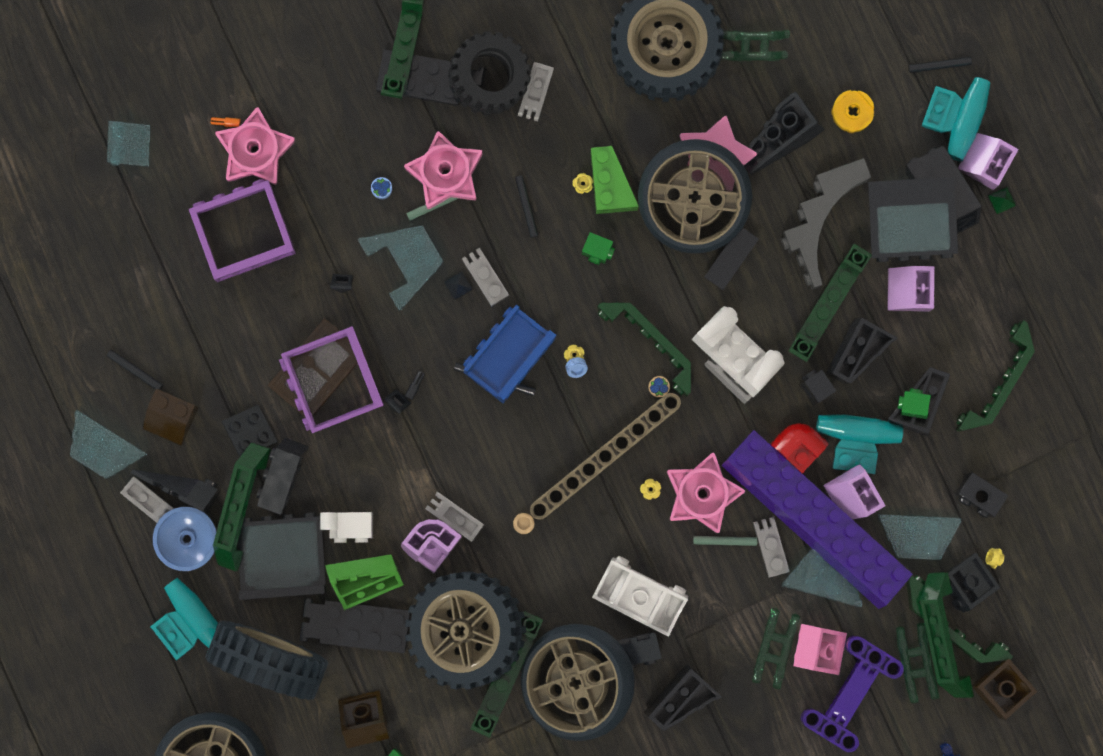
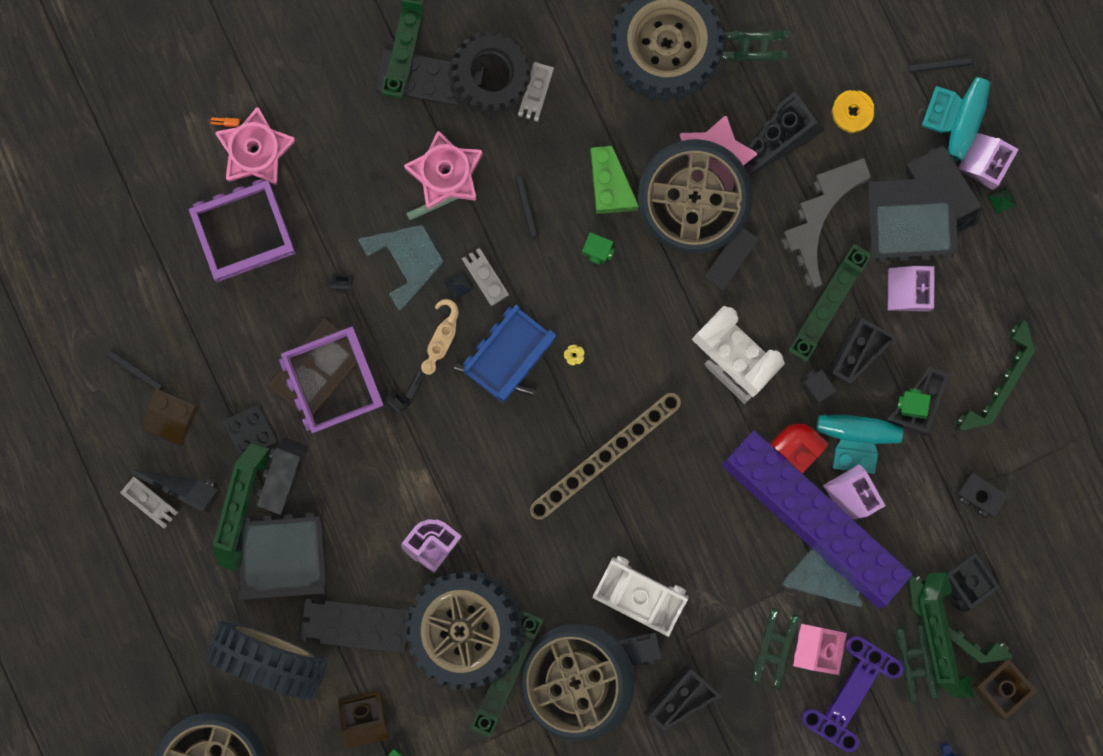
clear light blue wing [70,410,147,479] -> none
clear light blue hinge [107,121,150,167] -> none
teal plate [150,578,218,660] -> none
medium blue dish [153,507,216,571] -> none
white hinge [320,512,373,543] -> none
bright green wedge [325,554,404,610] -> none
tile [371,177,392,199] -> none
light grey hinge [425,492,484,542] -> none
tan tile [513,513,534,534] -> none
light blue tile [565,357,588,378] -> none
light yellow plate [573,173,593,194] -> none
dark green slope [597,303,691,397] -> none
light yellow plate [640,479,661,500] -> none
tile [648,376,670,398] -> none
bright pink plate [667,453,745,533] -> none
sand green bar [693,536,757,546] -> none
light grey hinge [753,517,790,578] -> none
clear light blue wing [879,514,961,560] -> none
light yellow plate [985,548,1004,569] -> none
none -> tan piece [421,299,459,375]

